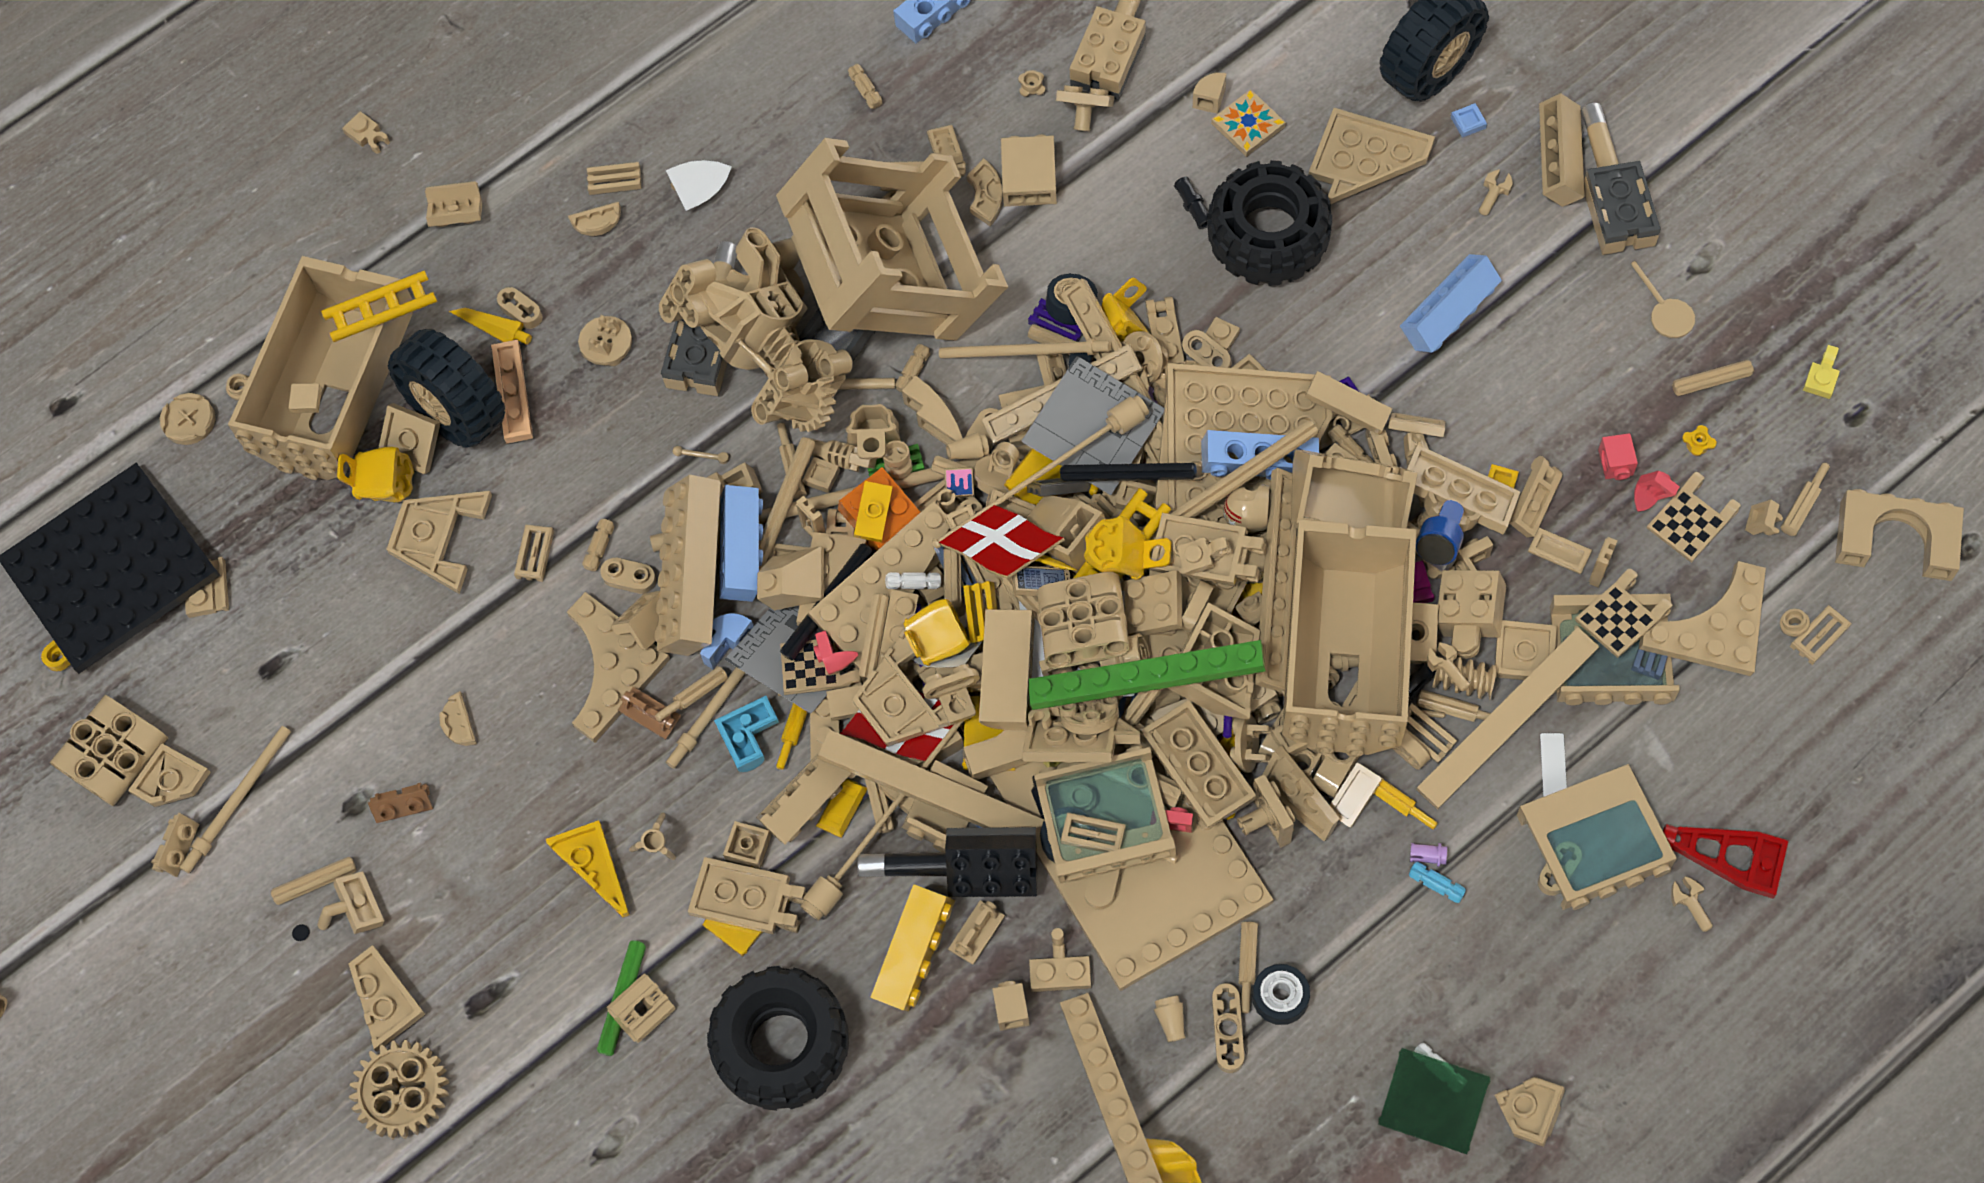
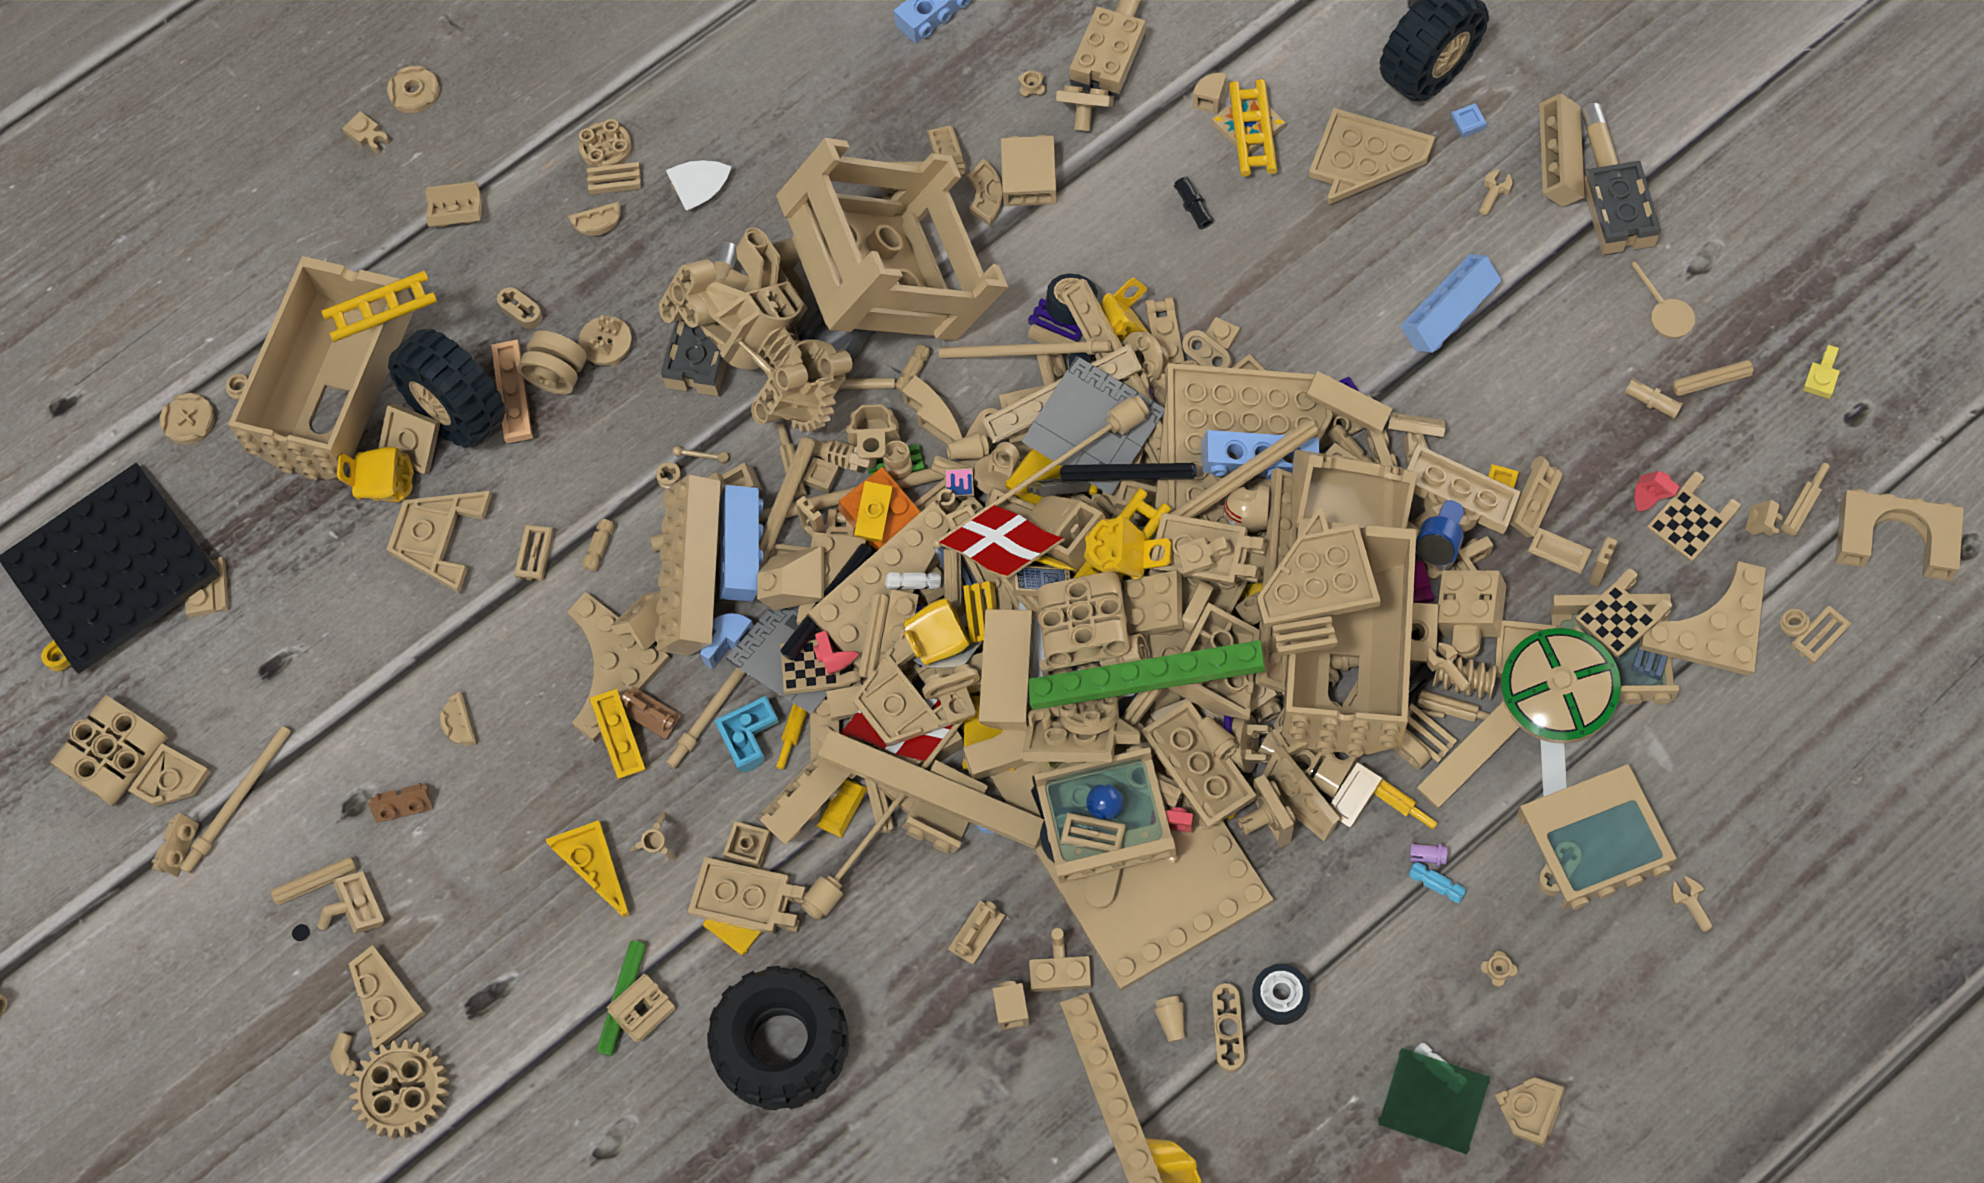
tan tile [289,383,322,413] -> none
yellow bar [449,308,532,345] -> none
tan plate [600,558,656,594] -> none
tan axle [655,666,728,721] -> none
tan axle [848,64,882,109] -> none
black piece [857,827,1038,897] -> none
yellow wedge [870,884,956,1011] -> none
black tyre [1207,160,1332,286] -> none
tan axle [1238,922,1259,1014] -> none
coral brick [1598,433,1638,480] -> none
red plate [1663,824,1789,899] -> none
yellow plate [1682,425,1716,456] -> none
none -> tan arm [330,1033,357,1077]
none -> tan tile [387,66,440,113]
none -> tan wheel [517,330,587,395]
none -> tan tile [579,119,632,167]
none -> yellow plate [589,689,645,780]
none -> tan bush [656,462,682,490]
none -> blue piece [1087,784,1123,820]
none -> tan cone [1197,716,1238,761]
none -> yellow bar [1229,79,1277,177]
none -> tan wing [1256,507,1381,629]
none -> tan tile [1272,616,1338,656]
none -> tan plate [1481,951,1517,987]
none -> dish [1501,628,1621,744]
none -> tan pin [1624,378,1683,419]

